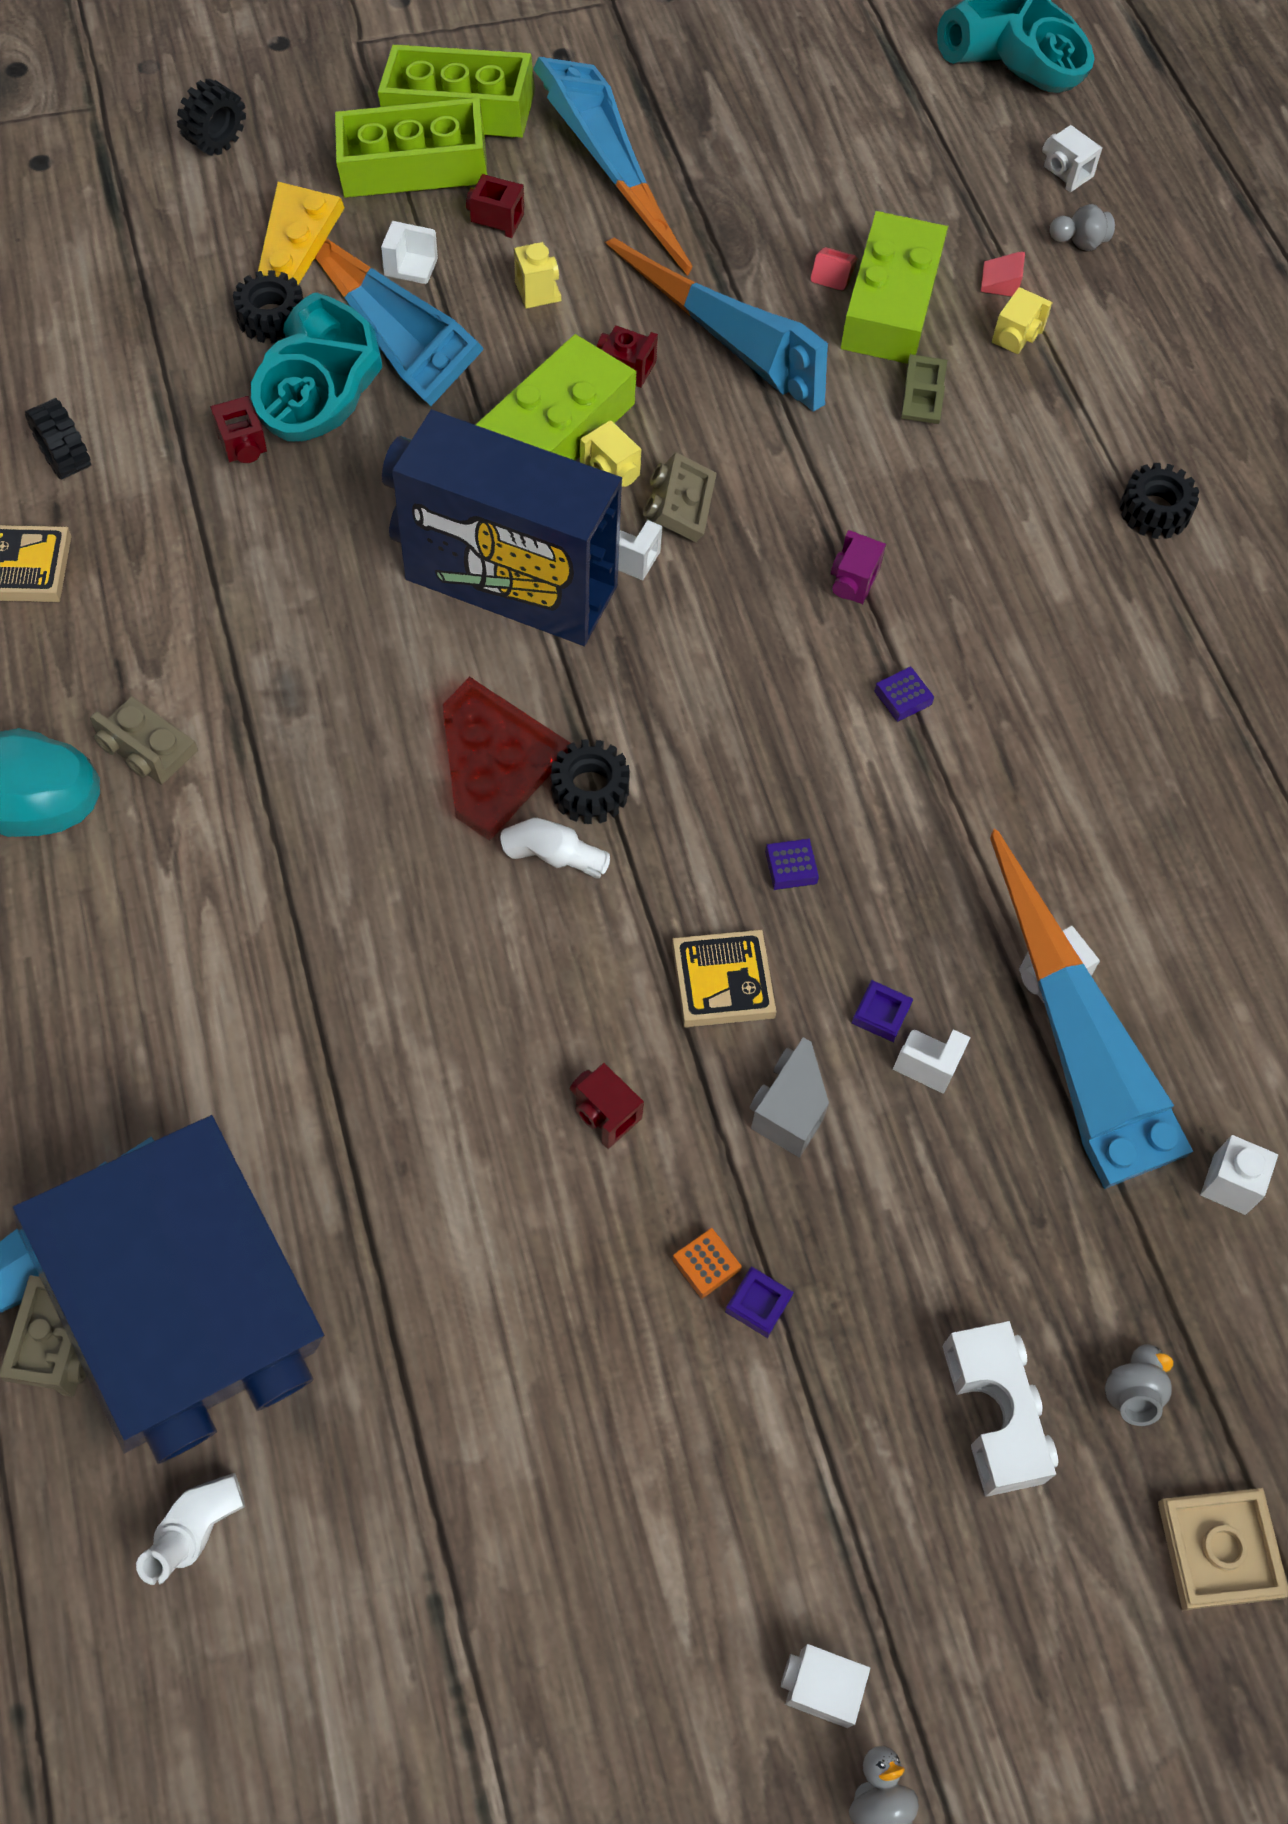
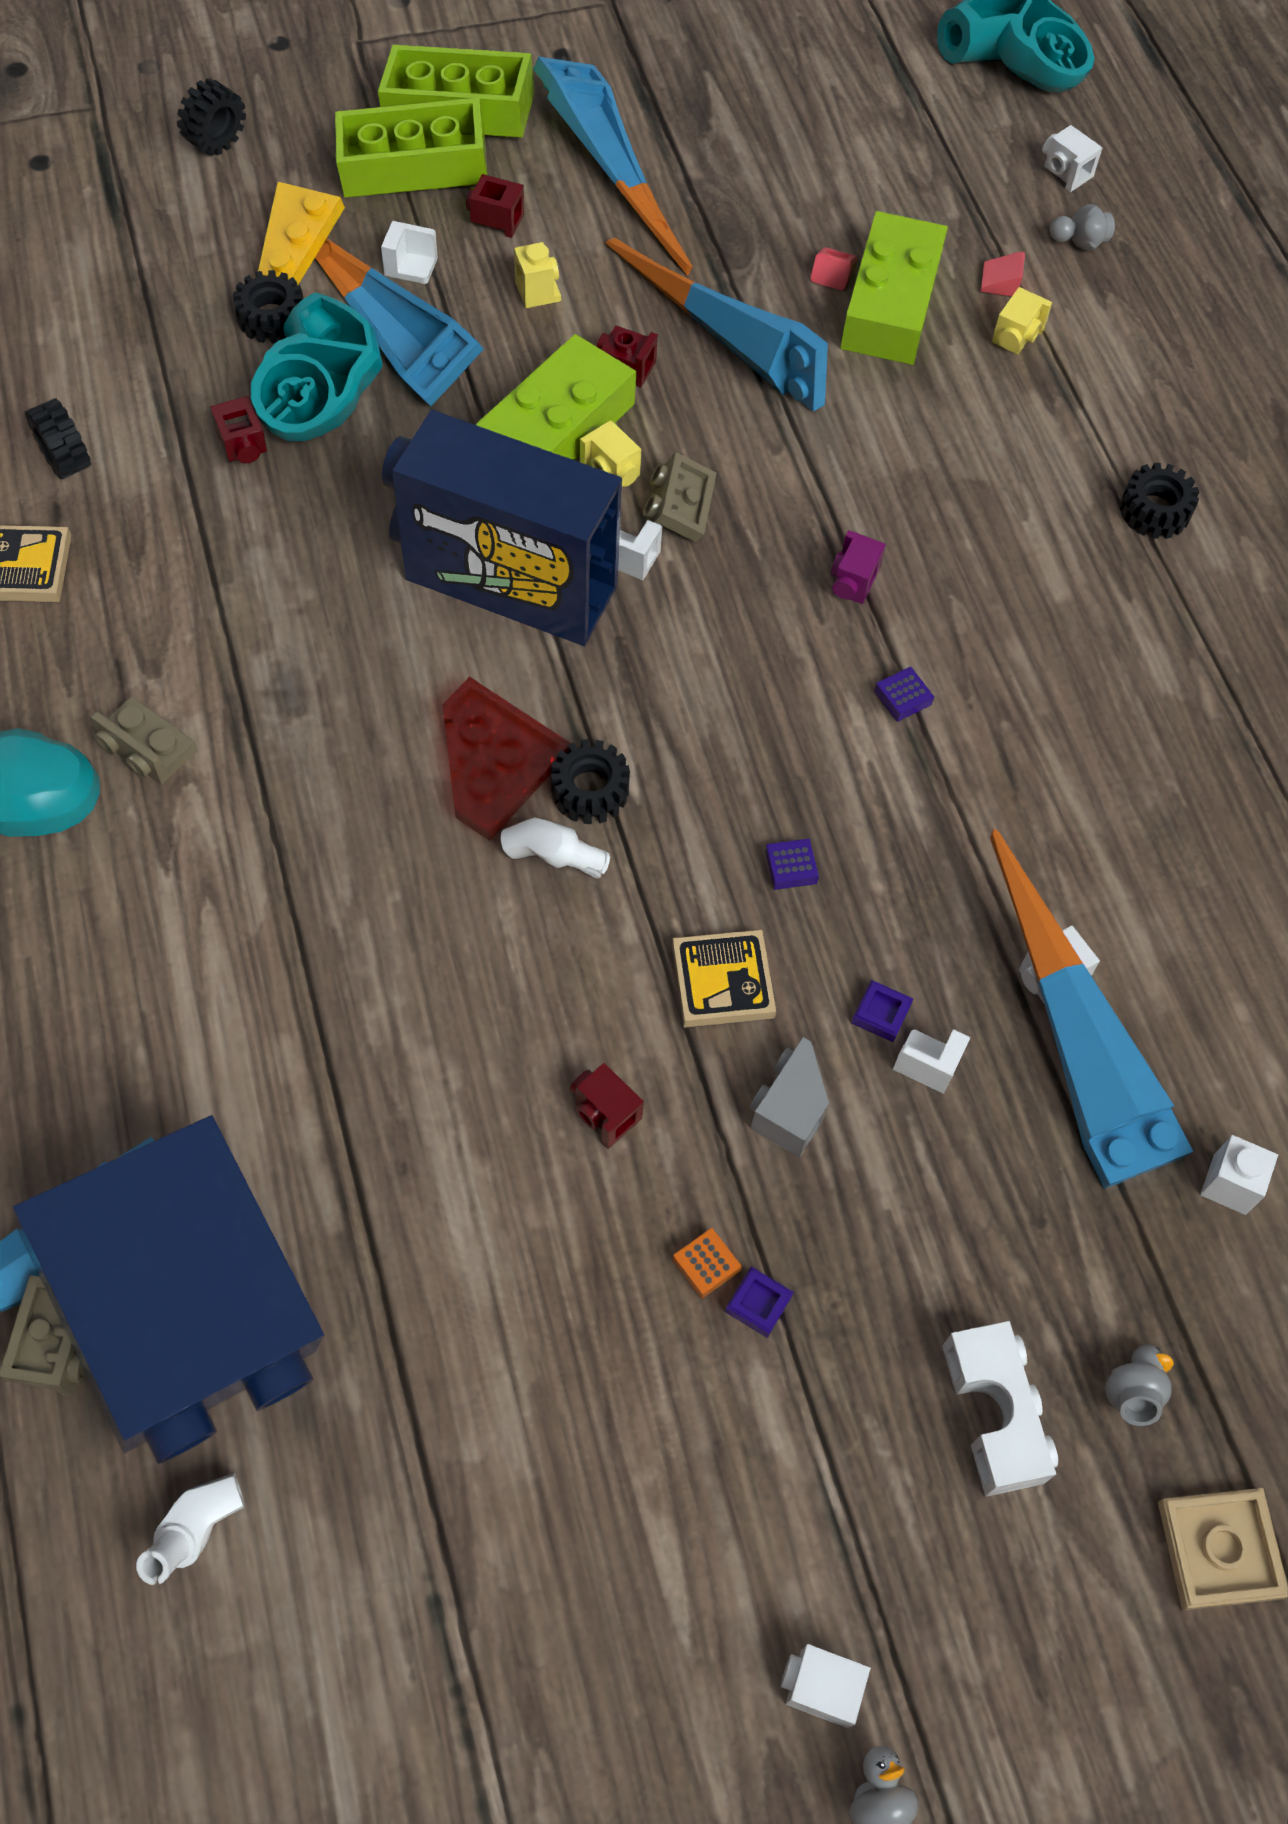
olive slope [901,354,948,424] -> none

